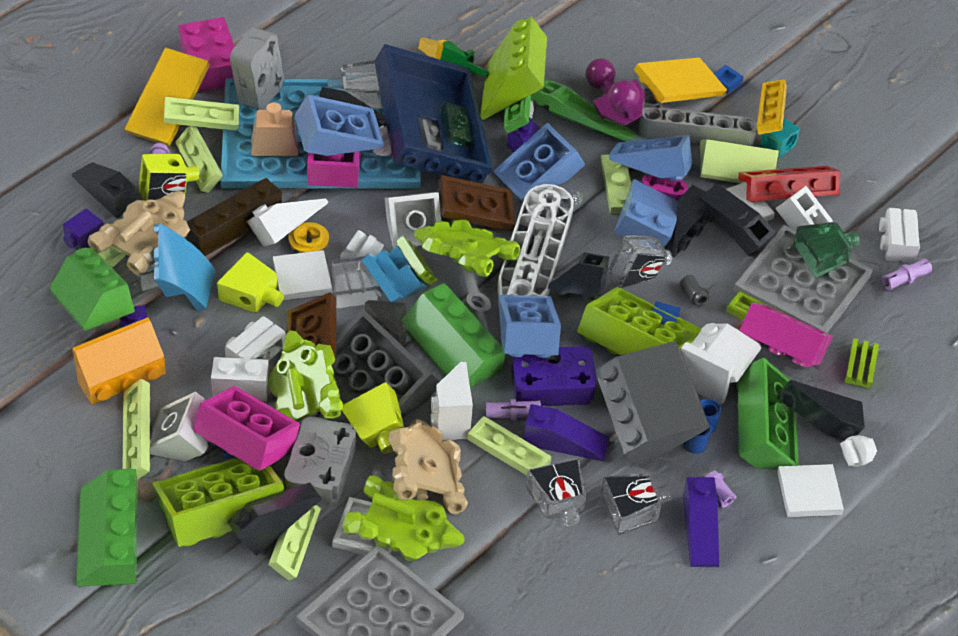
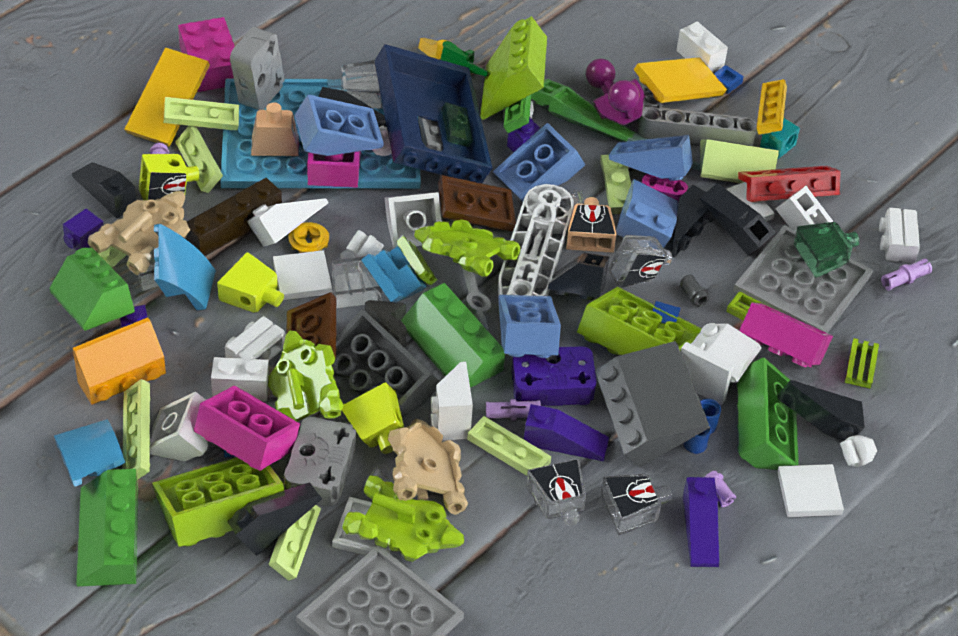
none -> dark azure slope [54,419,125,487]
none -> torso [566,197,616,253]
none -> white brick [676,21,728,73]

